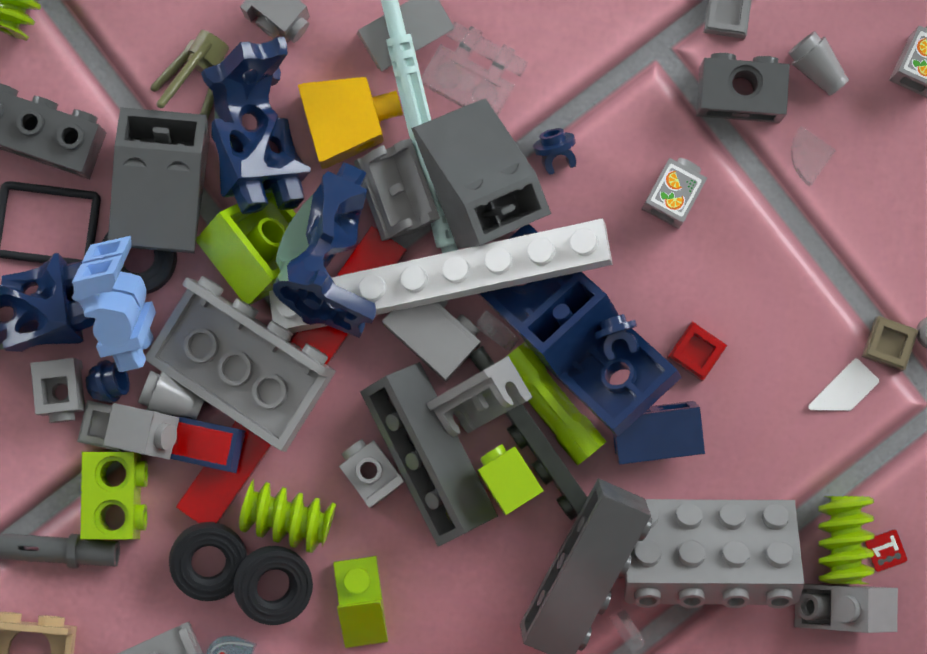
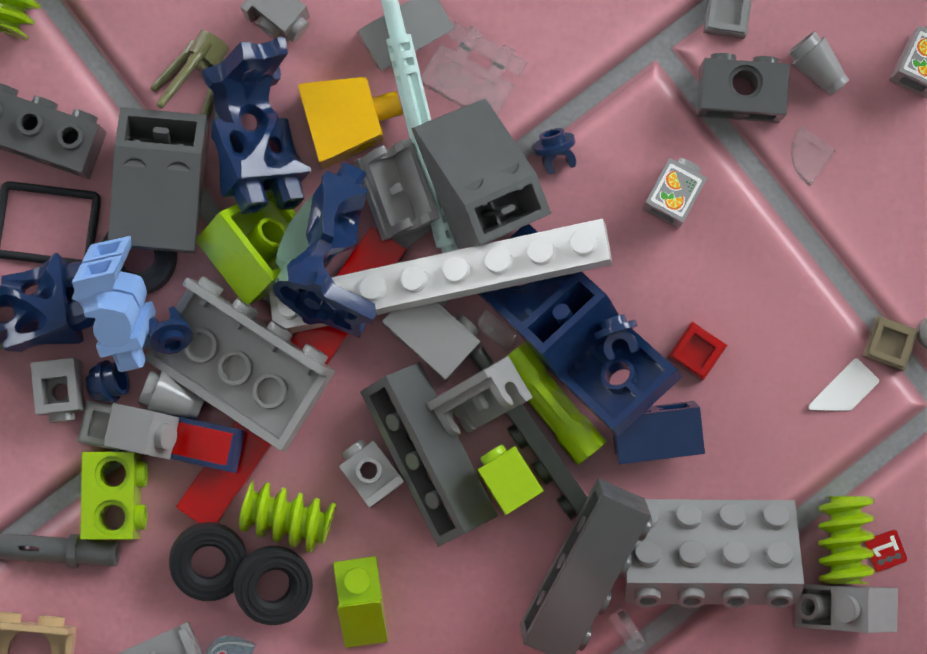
none -> dark blue plate [148,306,193,354]

